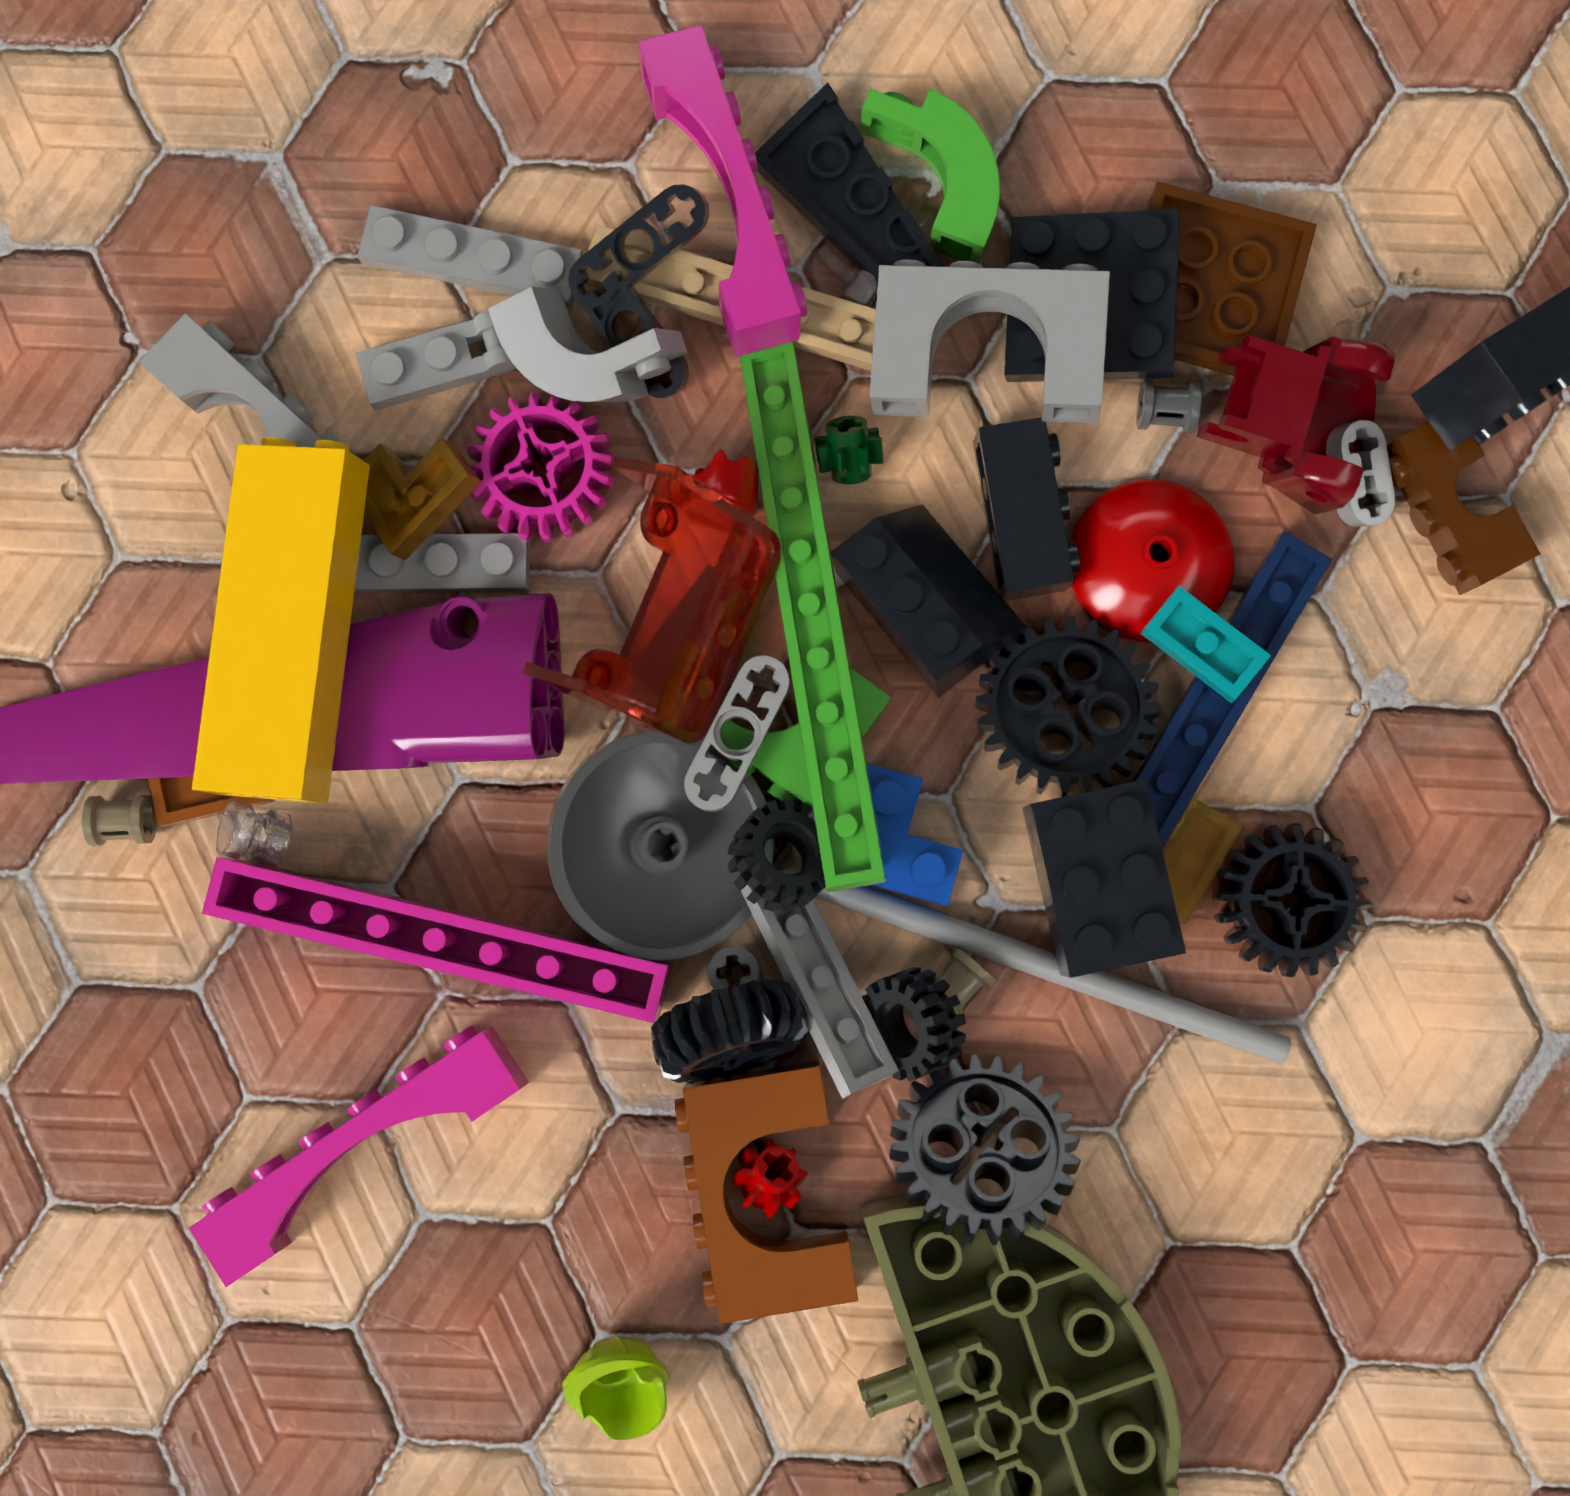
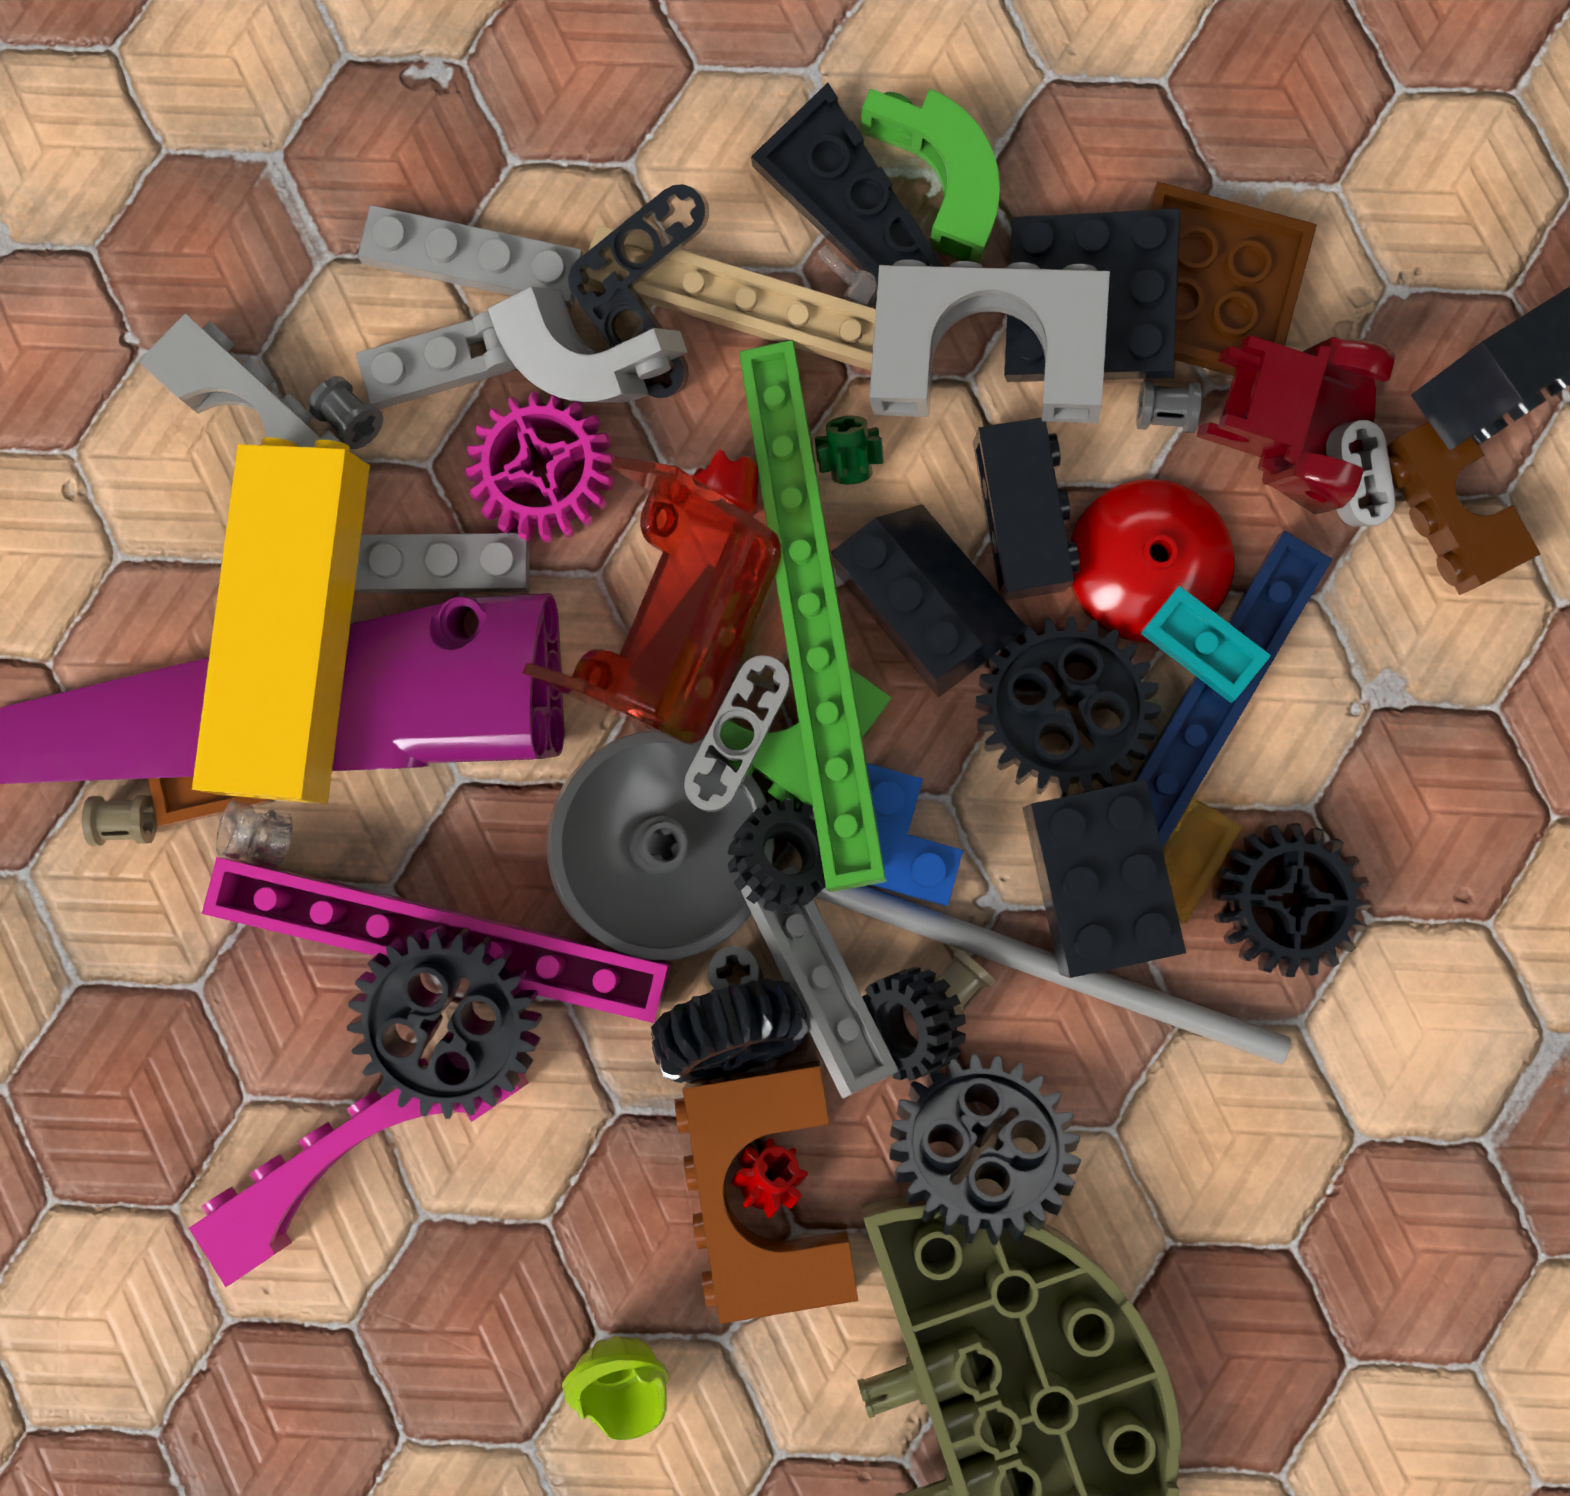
pearl gold plate [364,438,481,561] -> none
dark pink arch [638,25,808,357] -> none
none -> dark grey bush [309,376,384,449]
none -> black gear [347,925,542,1119]

